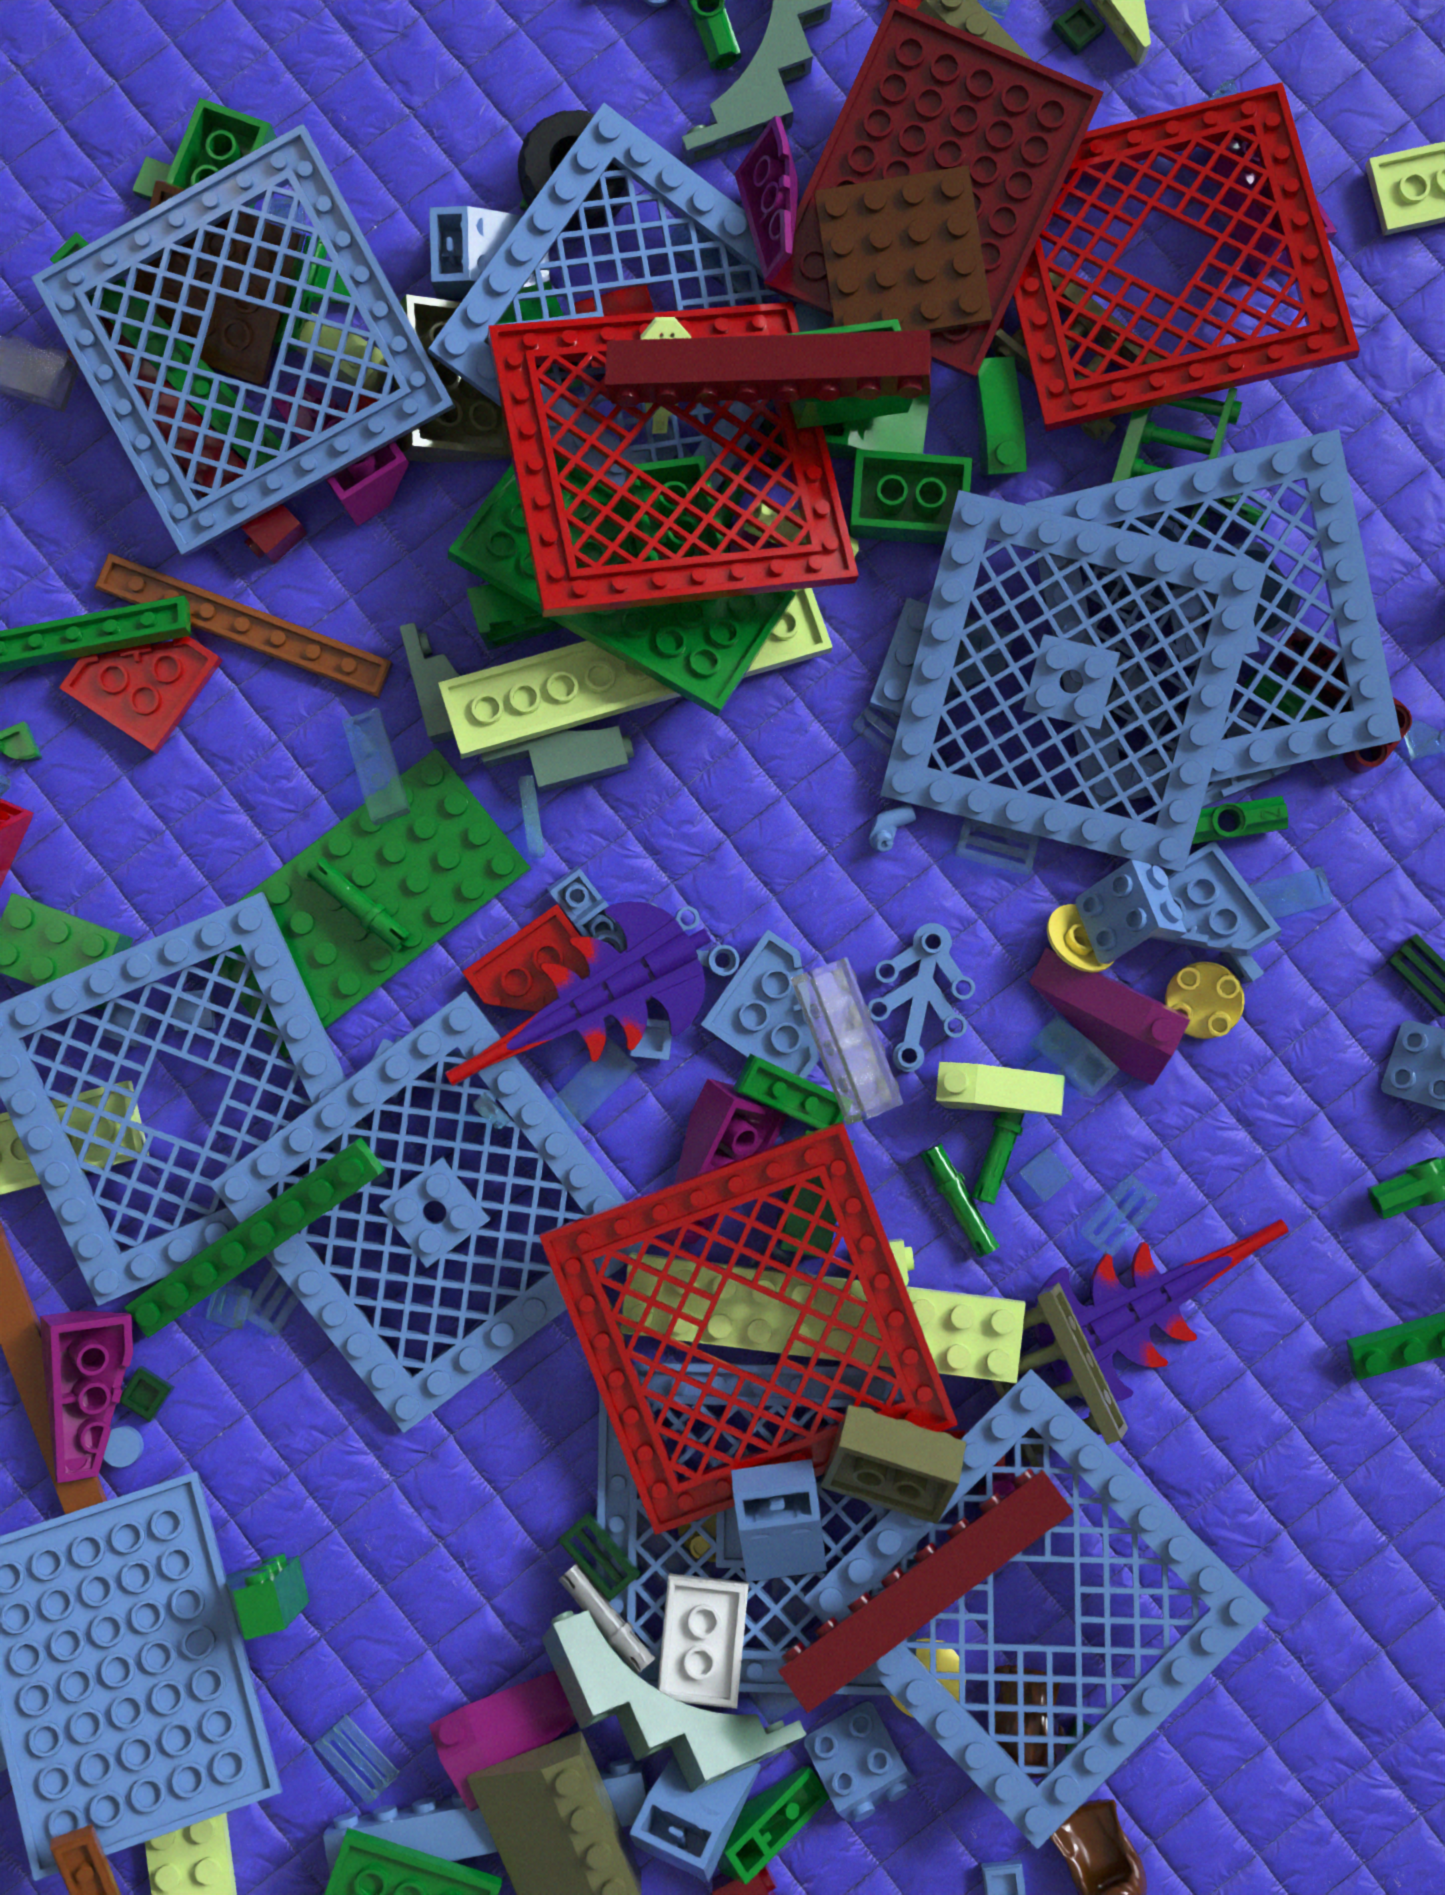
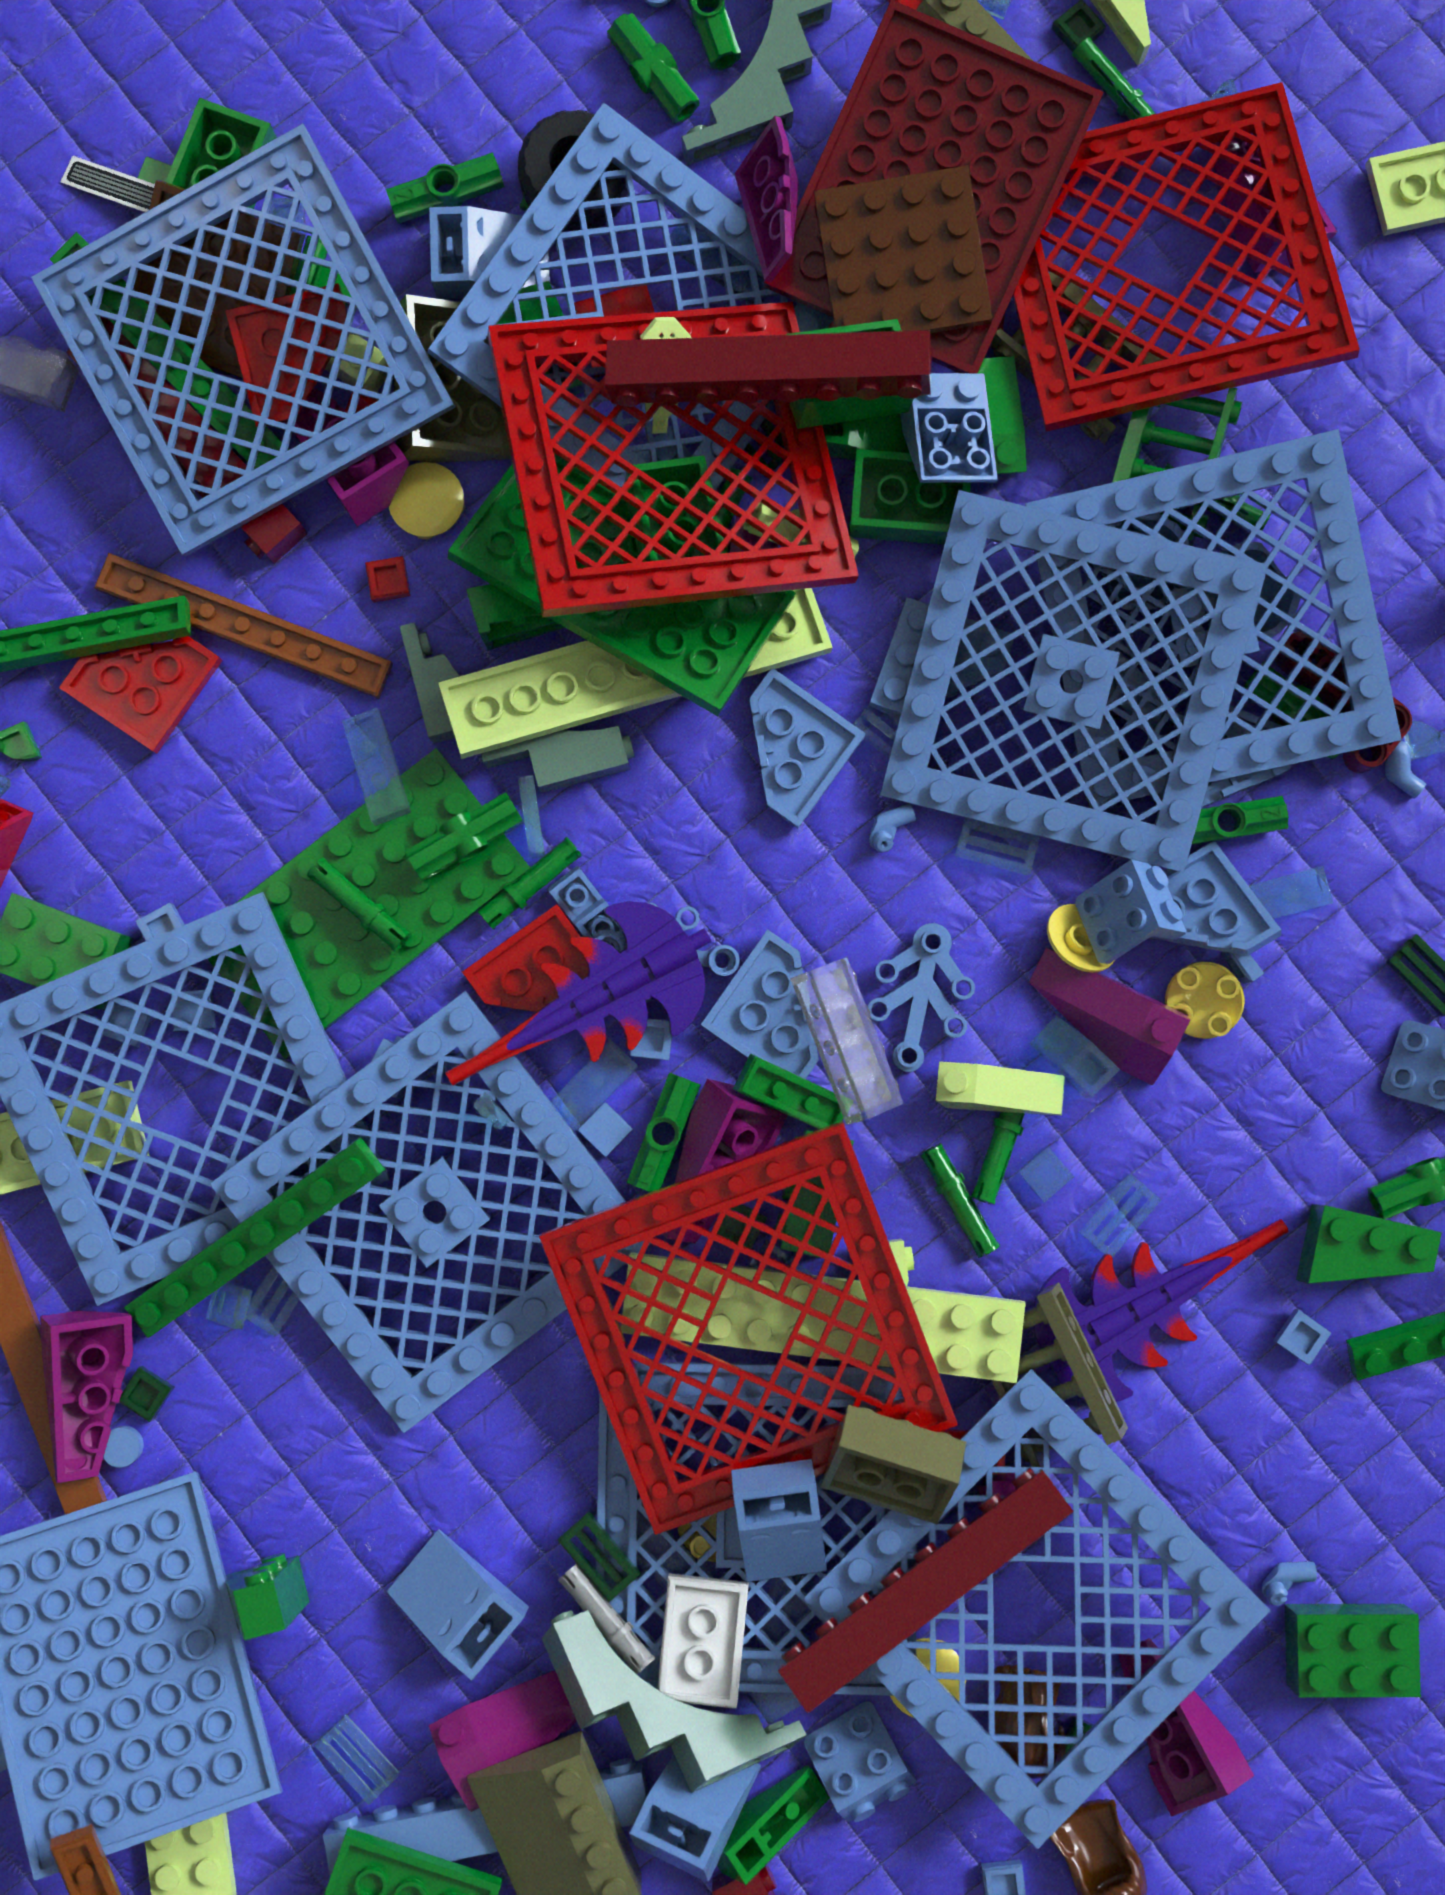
none -> sticker [61,156,155,212]
none -> medium blue plate [136,903,185,941]
none -> red plate [225,283,347,427]
none -> red tile [365,556,411,603]
none -> green piece [386,152,505,224]
none -> medium blue slope [386,1529,529,1681]
none -> light yellow dish [389,462,465,540]
none -> green piece [404,792,524,881]
none -> green pin [477,837,582,930]
none -> medium blue tile [578,1102,633,1157]
none -> green piece [607,13,700,124]
none -> green piece [626,1072,701,1192]
none -> dark green tile [717,1204,767,1249]
none -> medium blue plate [749,669,866,829]
none -> medium blue slope [900,373,998,483]
none -> green pin [1072,37,1156,120]
none -> magenta wedge [1118,1638,1254,1816]
none -> medium blue arm [1262,1561,1317,1606]
none -> medium blue plate [1273,1309,1331,1366]
none -> green brick [1285,1604,1421,1698]
none -> green wedge [1296,1204,1442,1284]
none -> medium blue arm [1385,741,1426,799]

